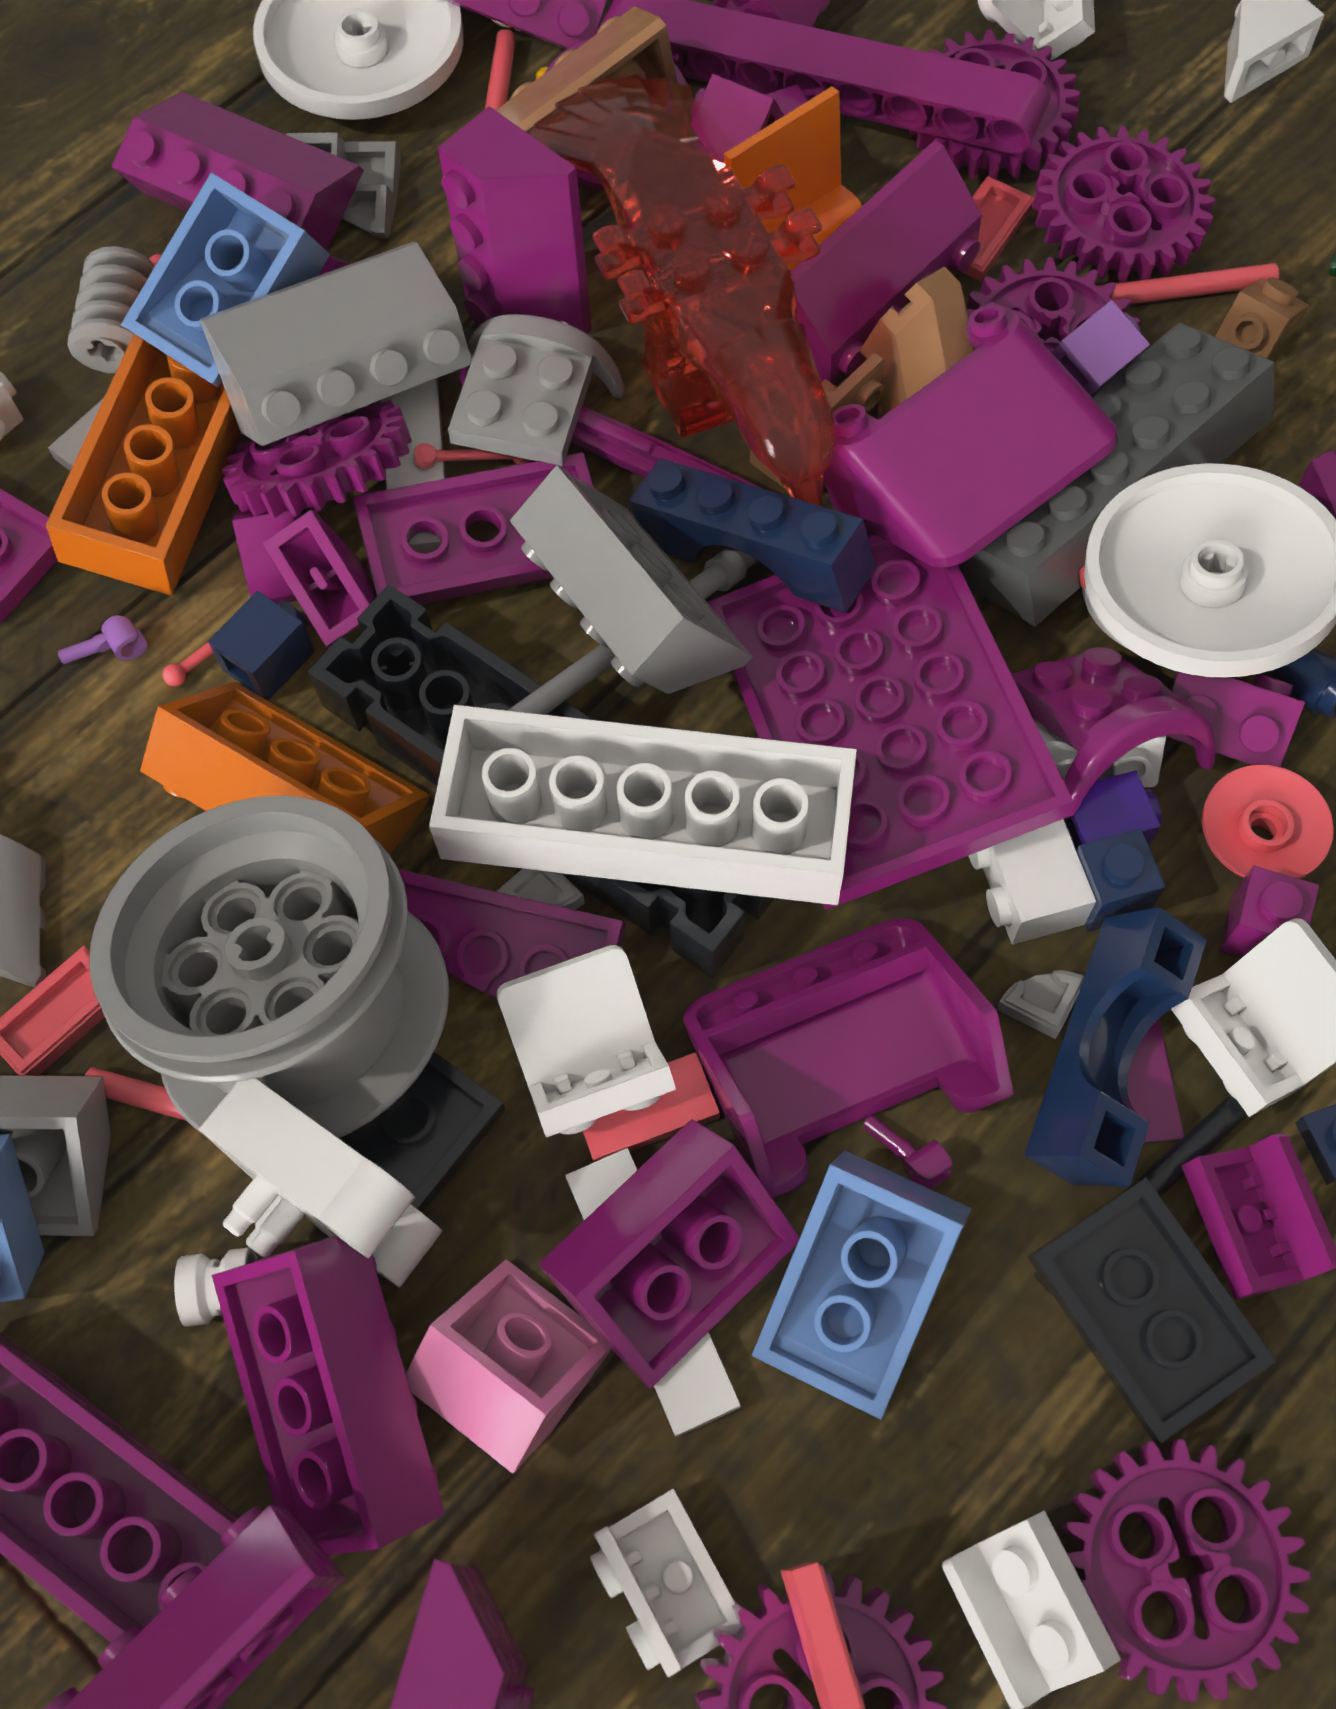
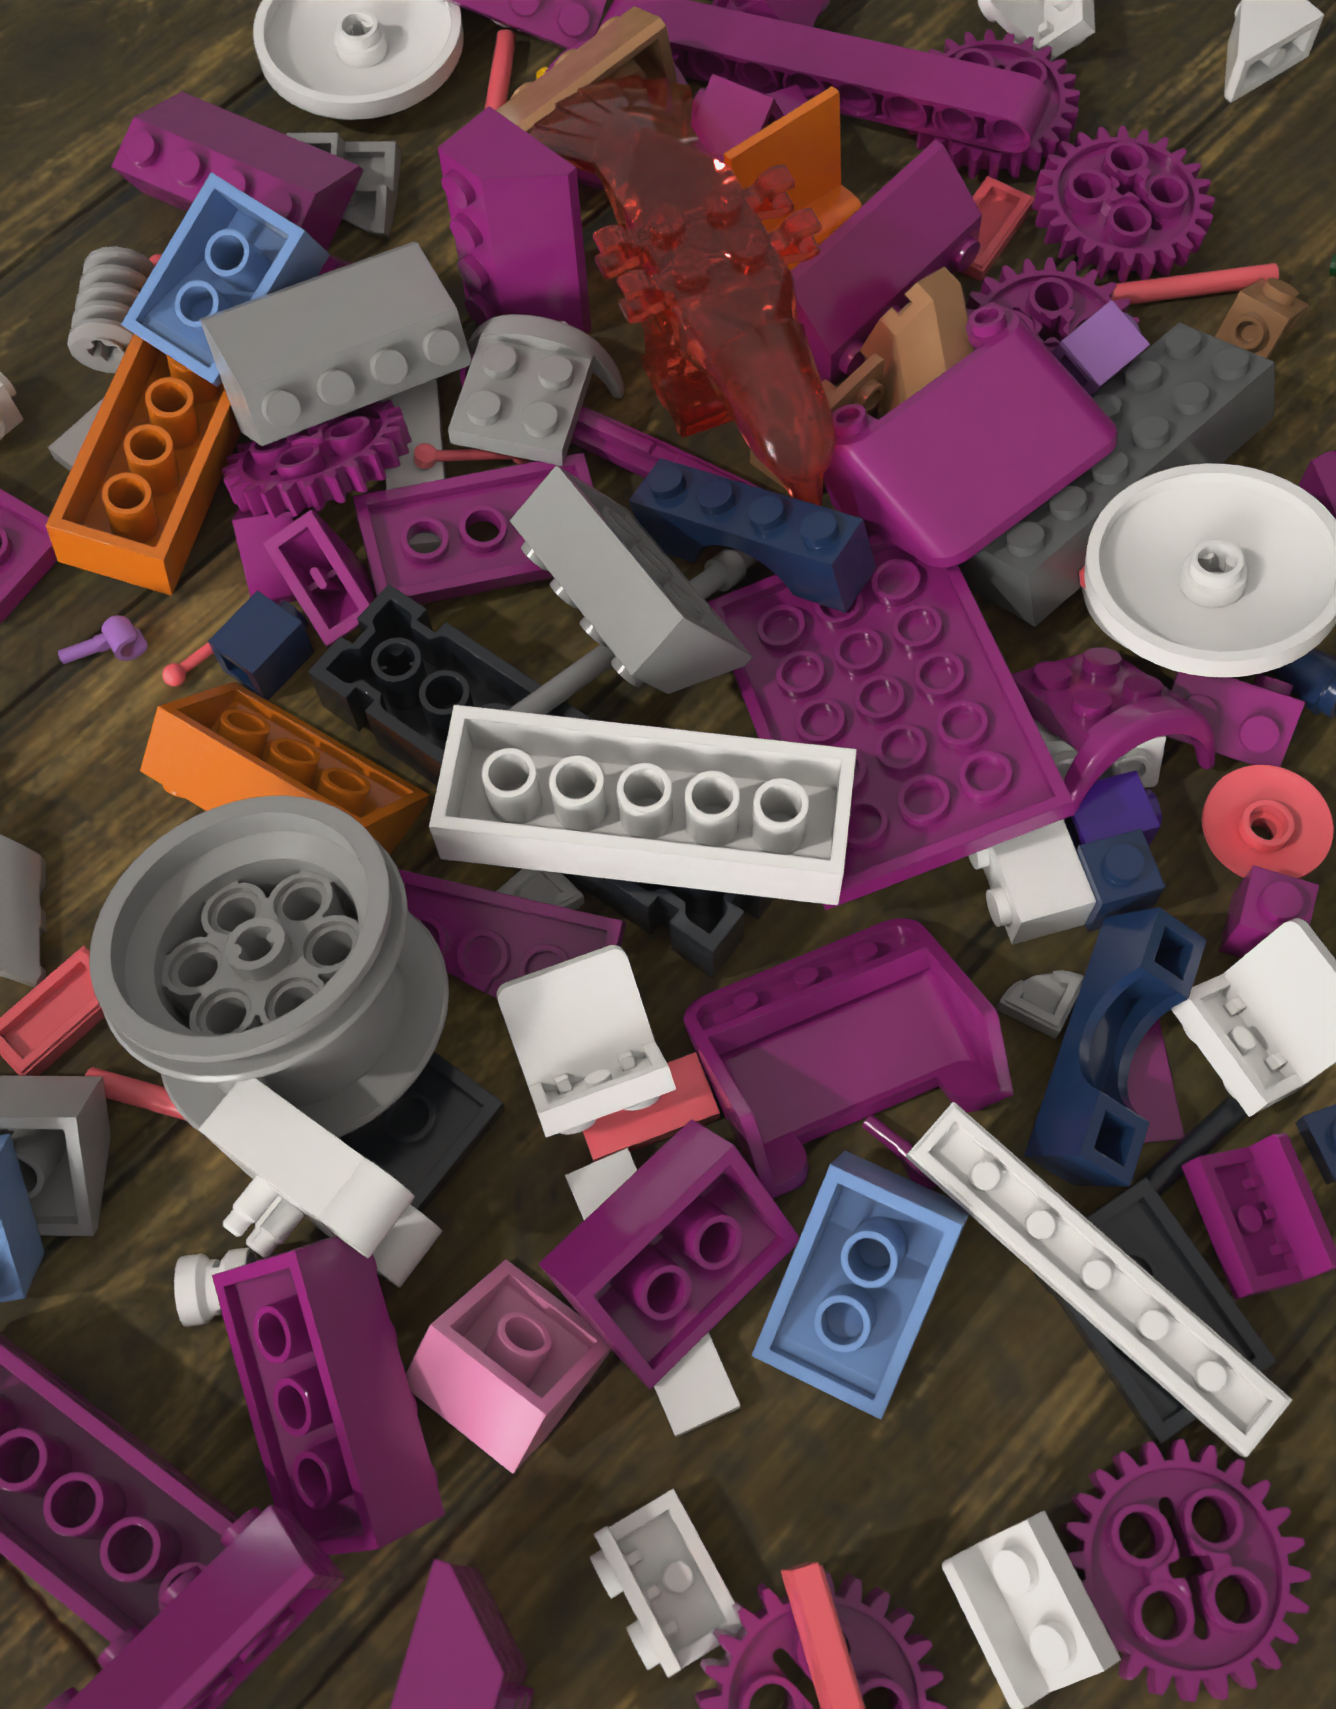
none -> white tile [905,1102,1292,1457]

